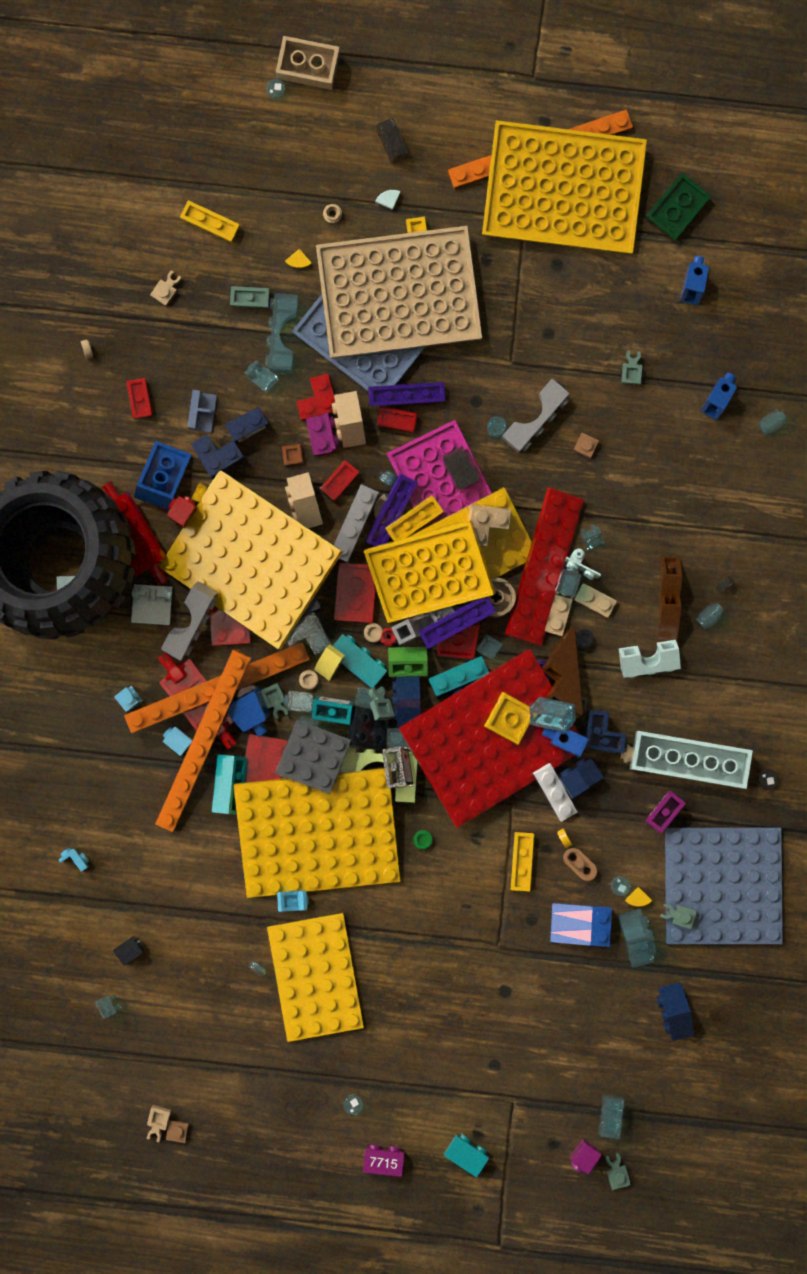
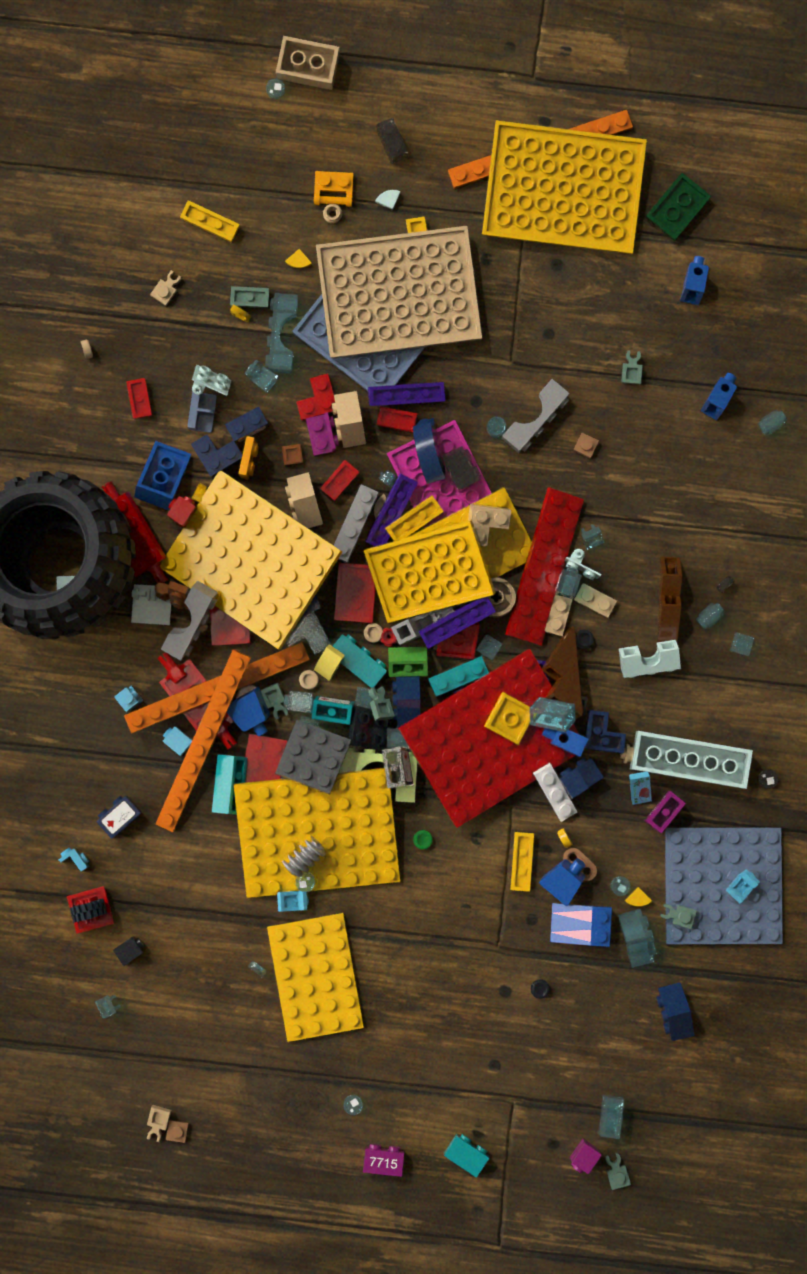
none -> red plate [67,886,115,934]
none -> brick [96,796,142,839]
none -> dark orange hinge [154,581,189,609]
none -> light aqua hinge [192,365,231,396]
none -> yellow tile [230,304,251,322]
none -> light orange plate [239,436,259,480]
none -> light grey piece [282,835,326,877]
none -> clear light blue tile [296,872,315,892]
none -> light orange plate [314,171,353,207]
none -> dark blue arch [413,418,445,484]
none -> black plate [530,979,550,999]
none -> blue torso [539,858,586,907]
none -> medium azure tile [629,771,652,805]
none -> medium azure bracket [726,870,760,904]
none -> clear light blue plate [730,632,754,656]

